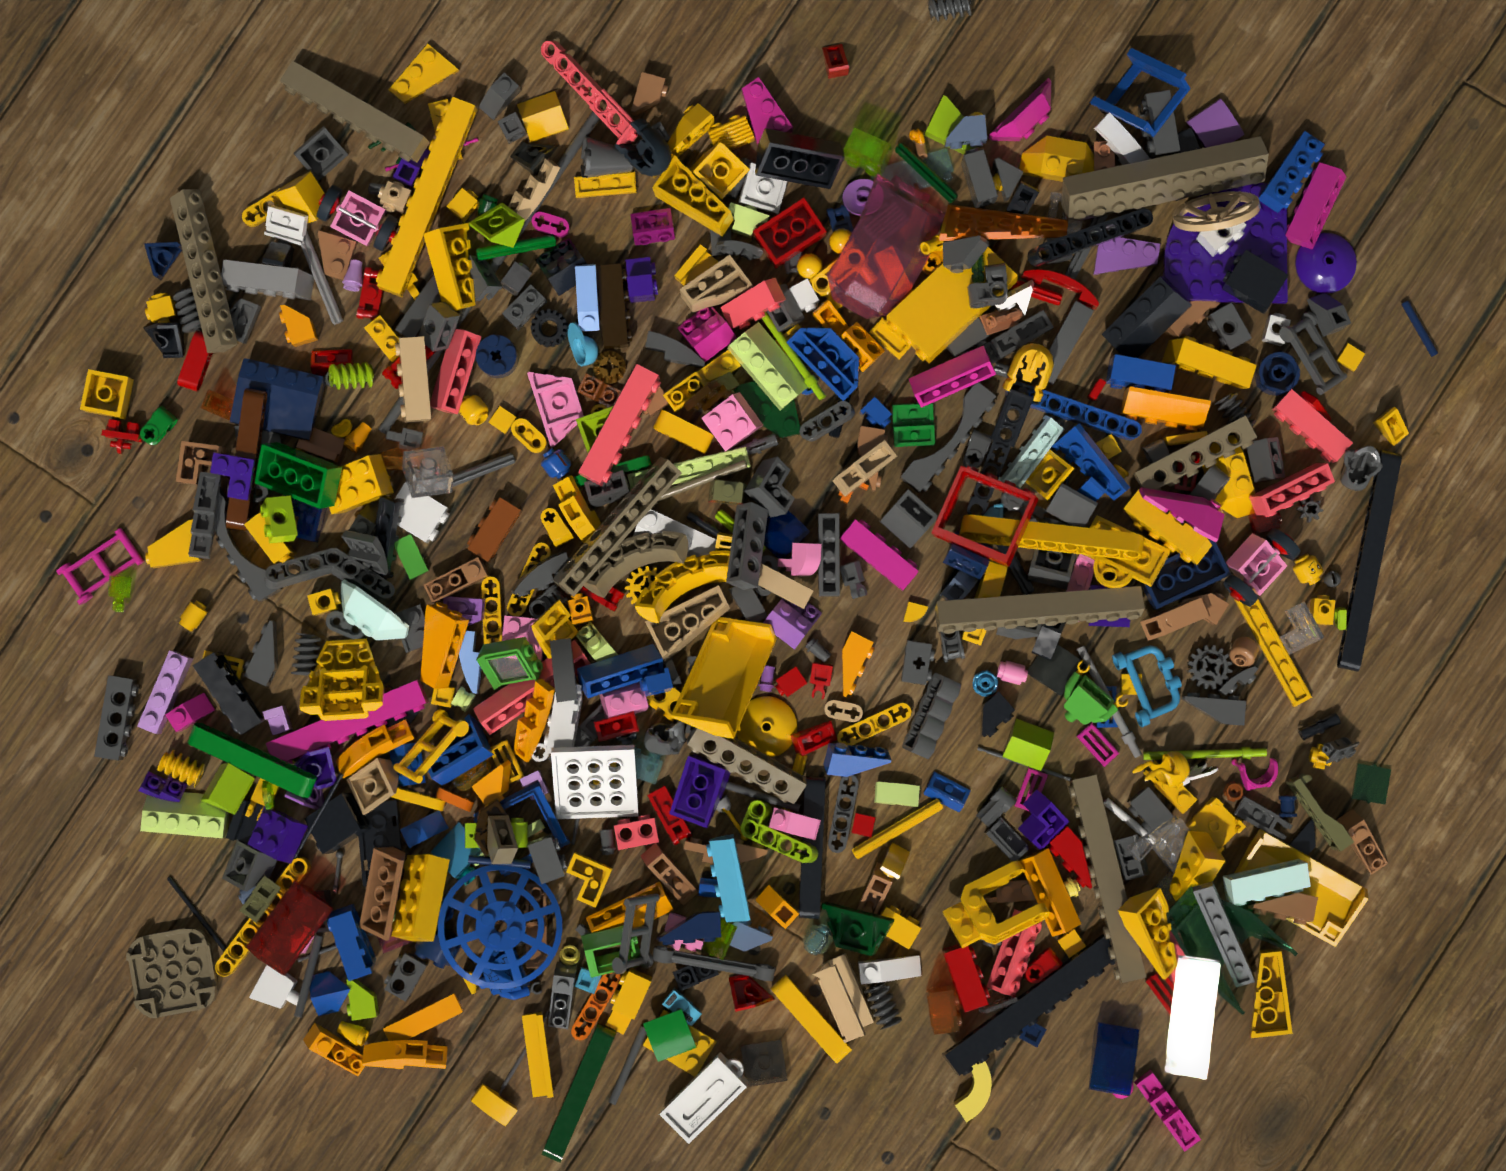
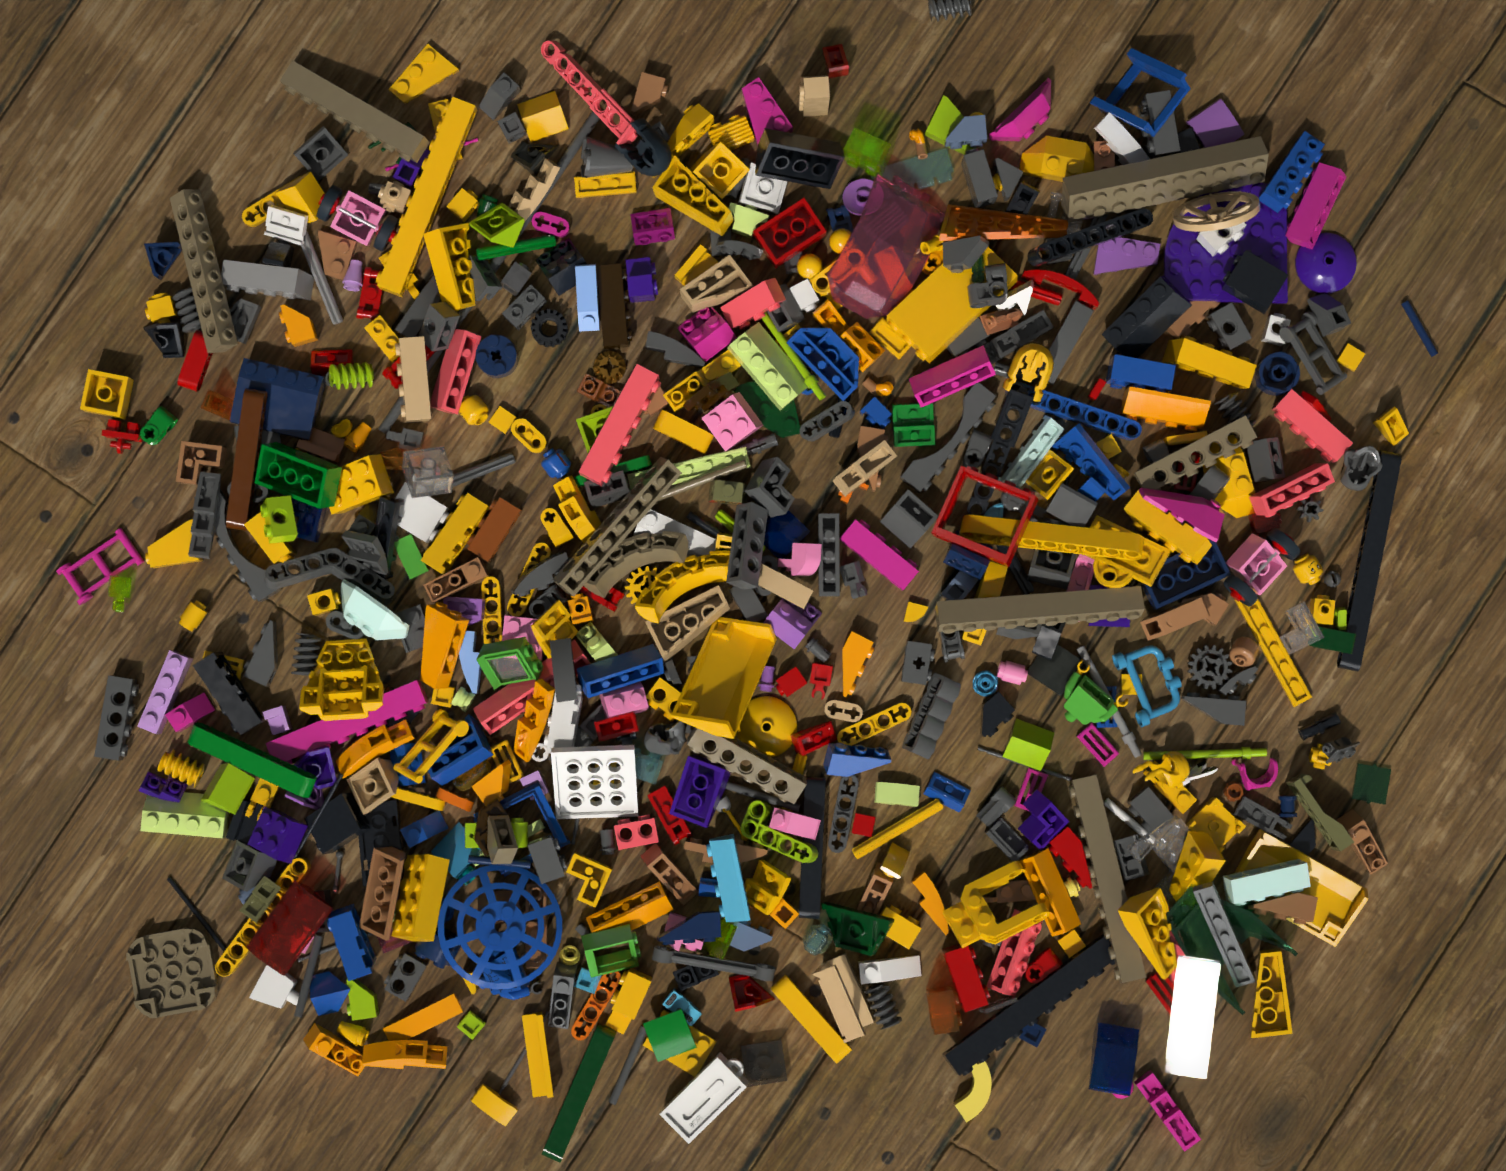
dark purple plate [210,452,255,500] -> none
clear neon green tile [262,780,274,810] -> none
bright pink wing [527,372,584,448] -> none
medium azure cap [568,322,598,366] -> none
dark grey piece [612,893,660,974] -> none
blue brick [639,668,673,697] -> none
dark green axle [895,142,958,203] -> none
none -> yellow wedge [421,493,489,575]
none -> lime tile [457,1010,486,1040]
none -> yellow slope [744,860,791,915]
none -> tan wedge [798,75,830,117]
none -> arm [862,377,894,397]
none -> light orange slope [911,871,949,935]
none -> dark green slope [1309,626,1356,654]

